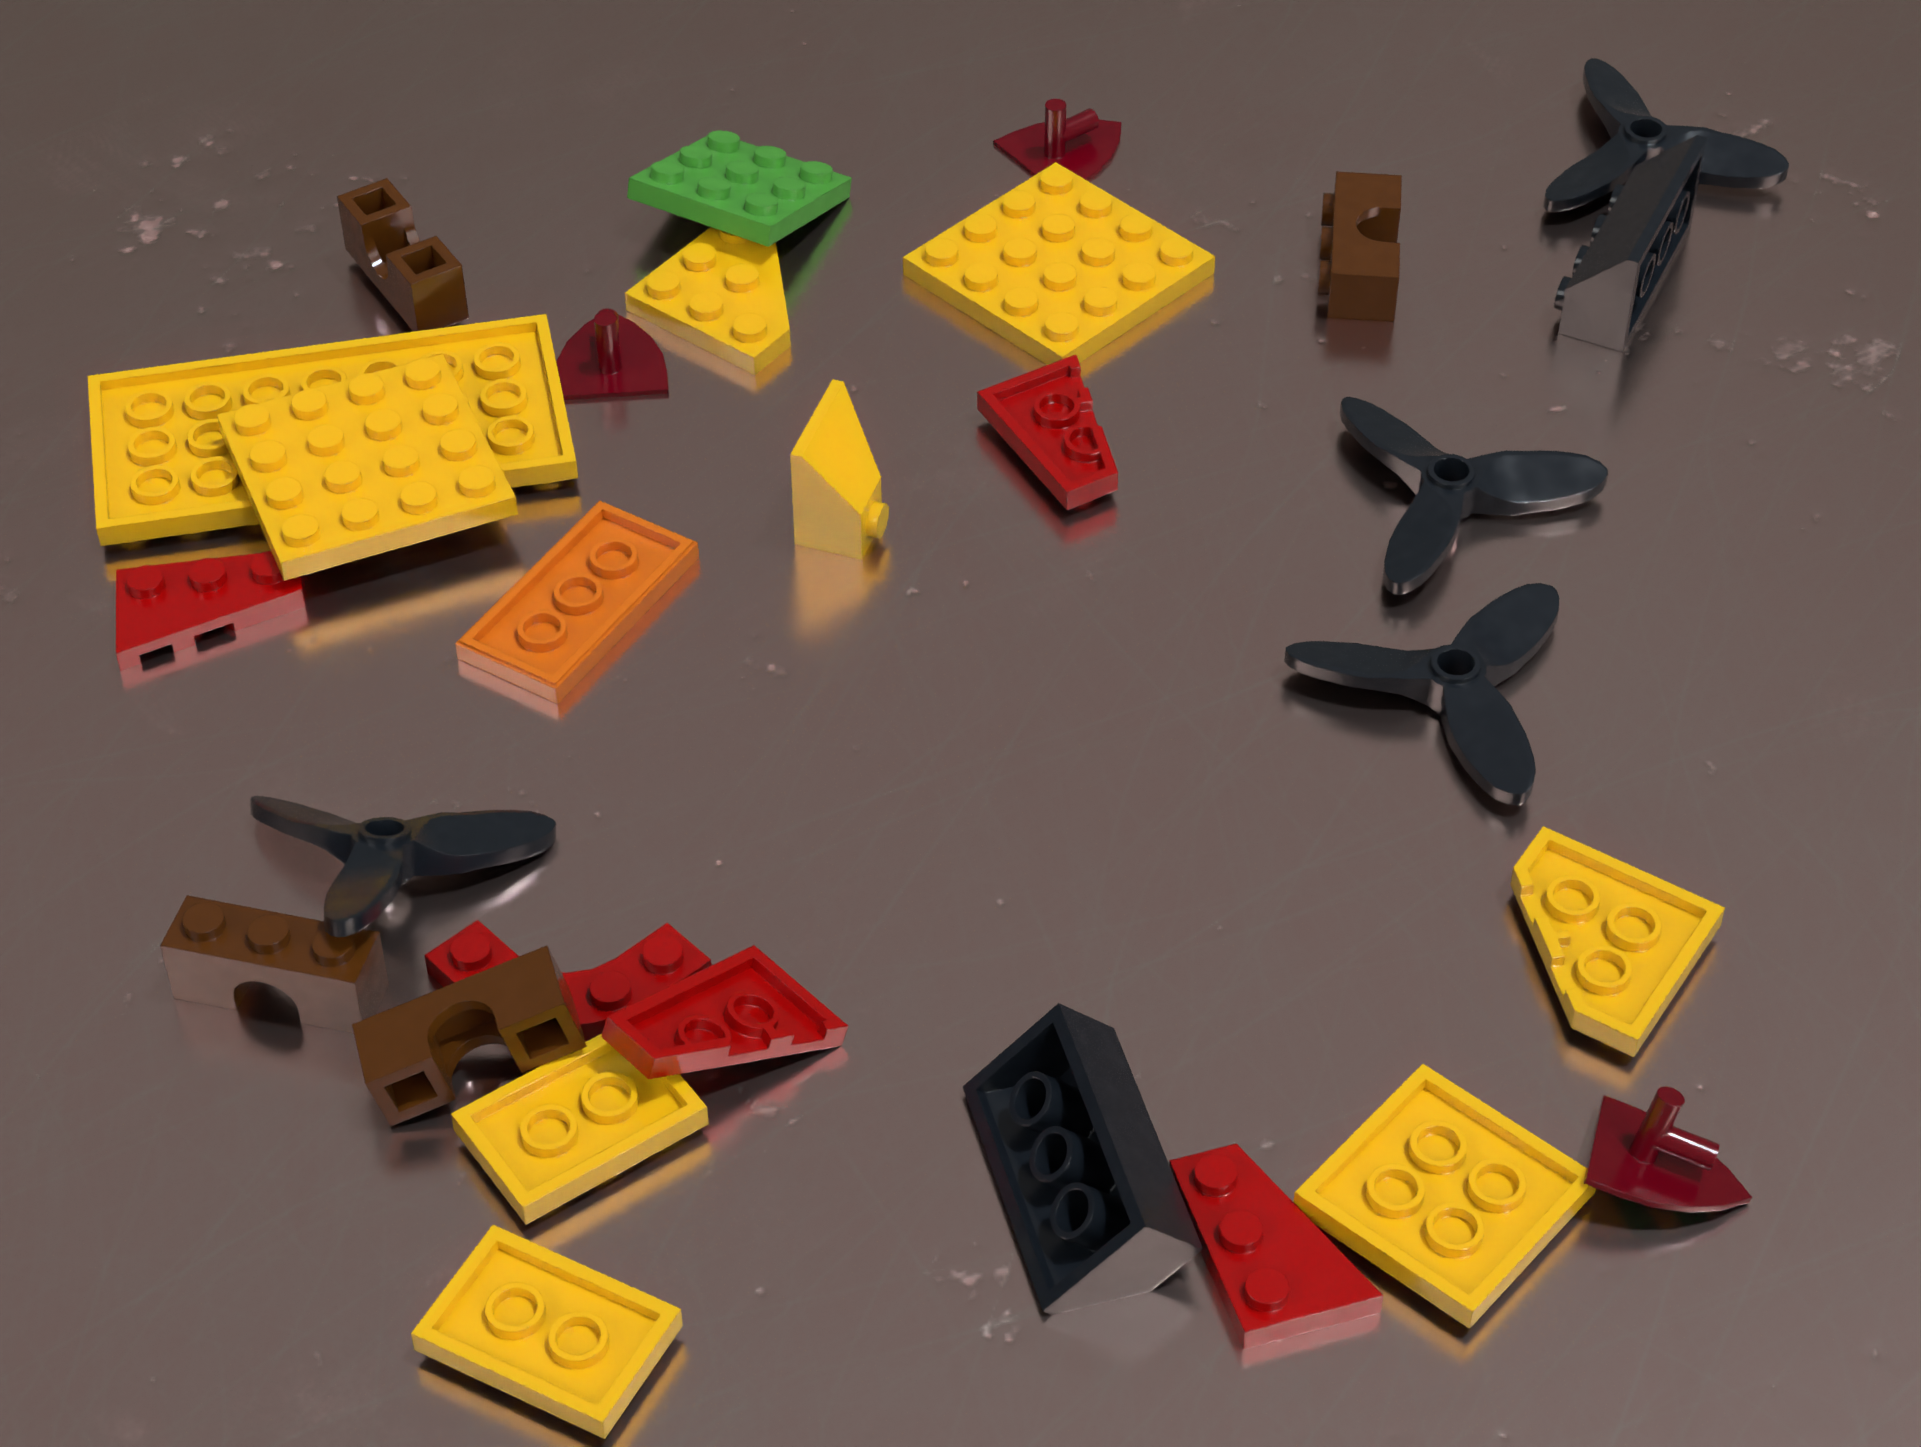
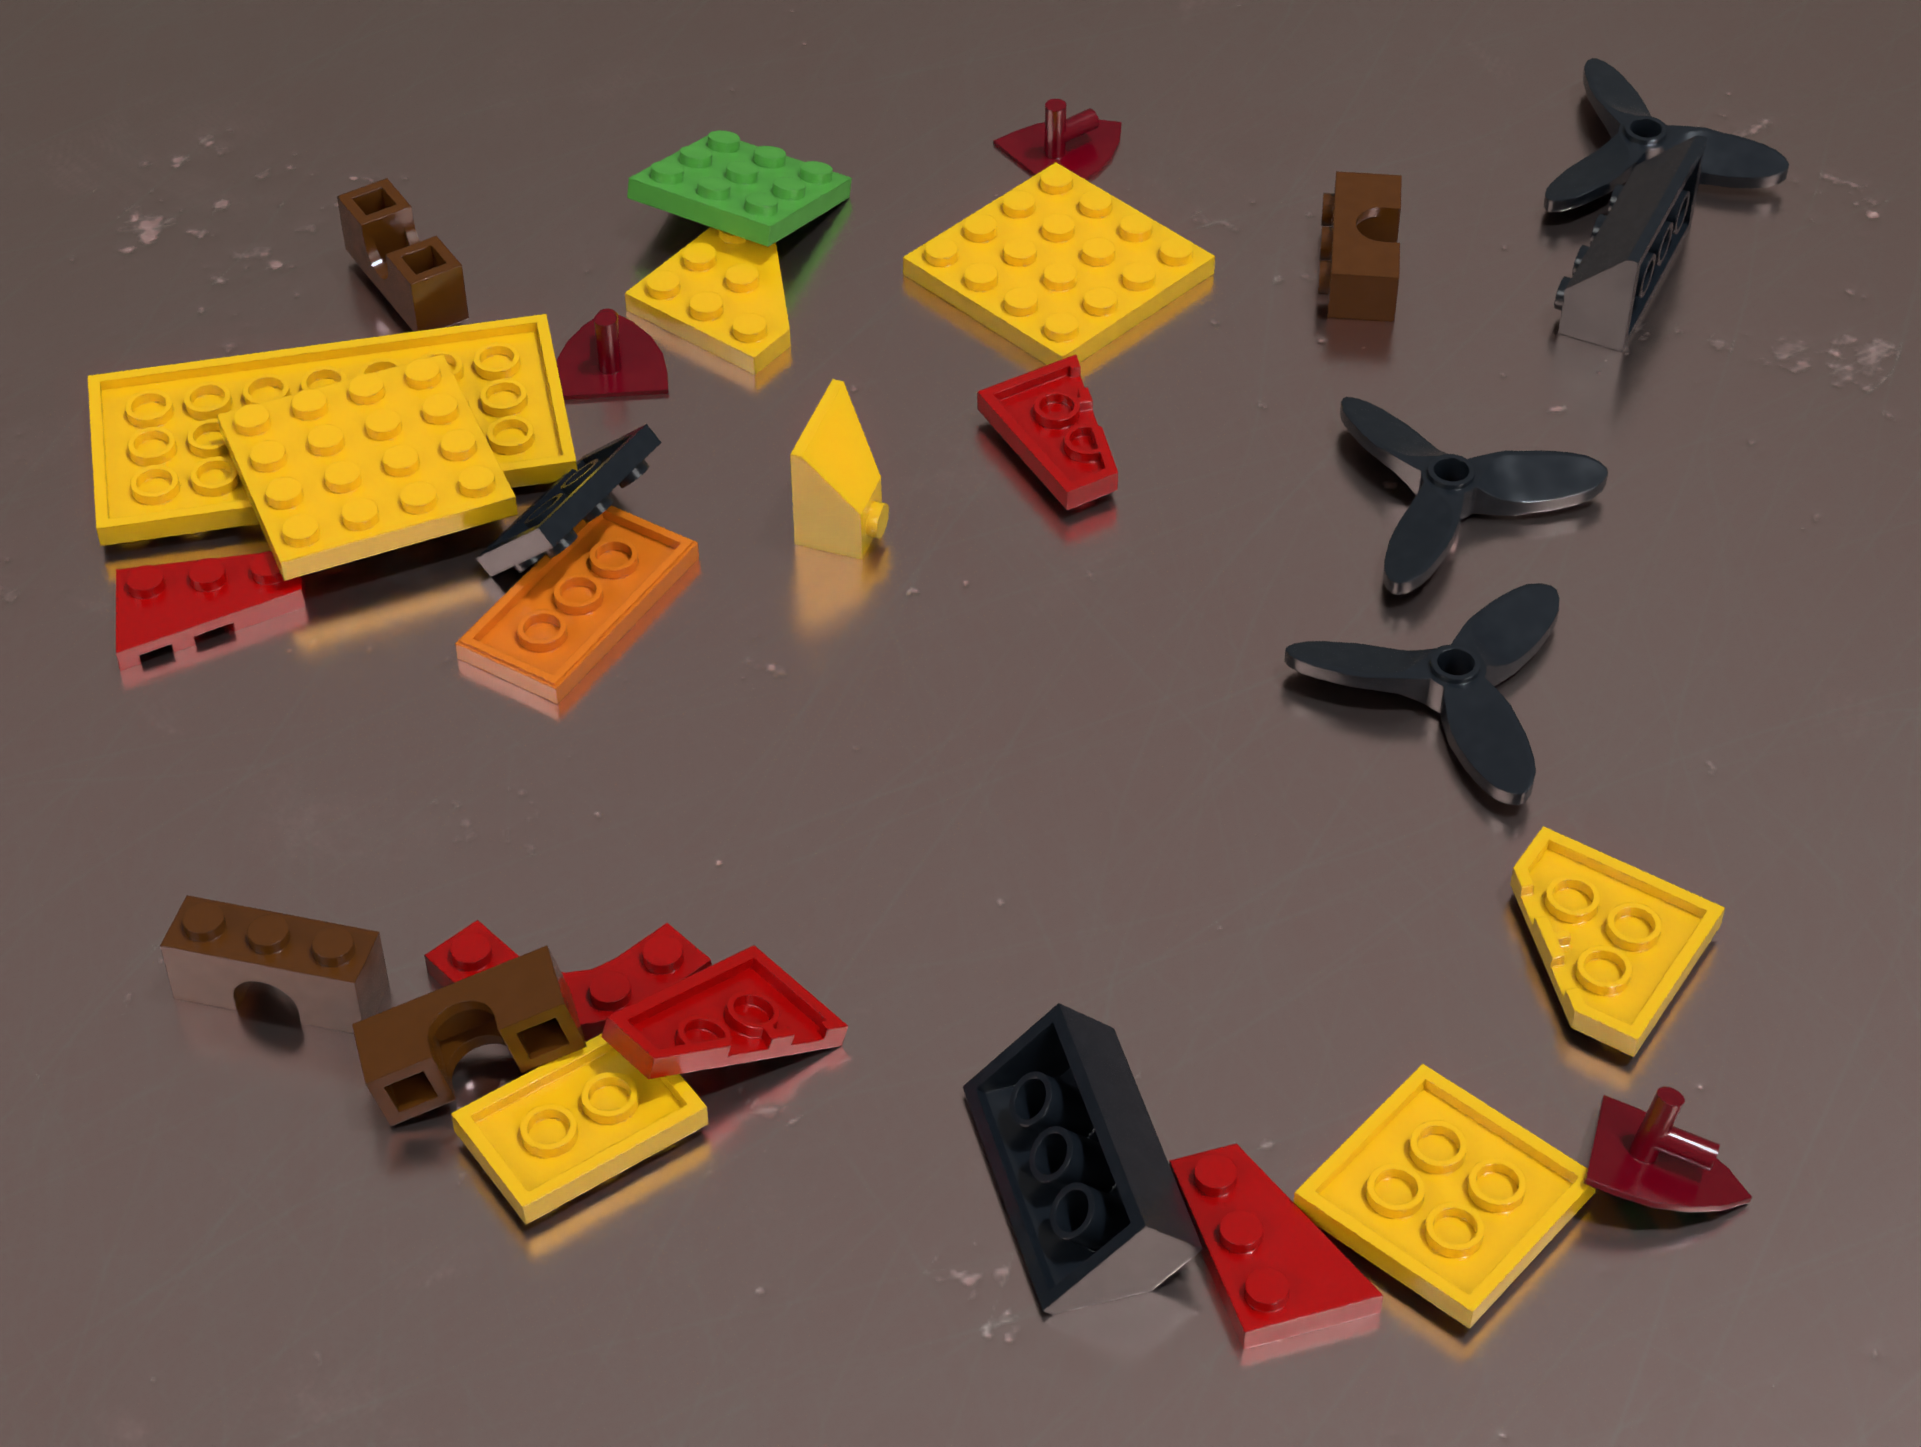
black piece [250,796,556,937] -> none
yellow plate [411,1225,683,1439] -> none
none -> black plate [476,424,662,577]

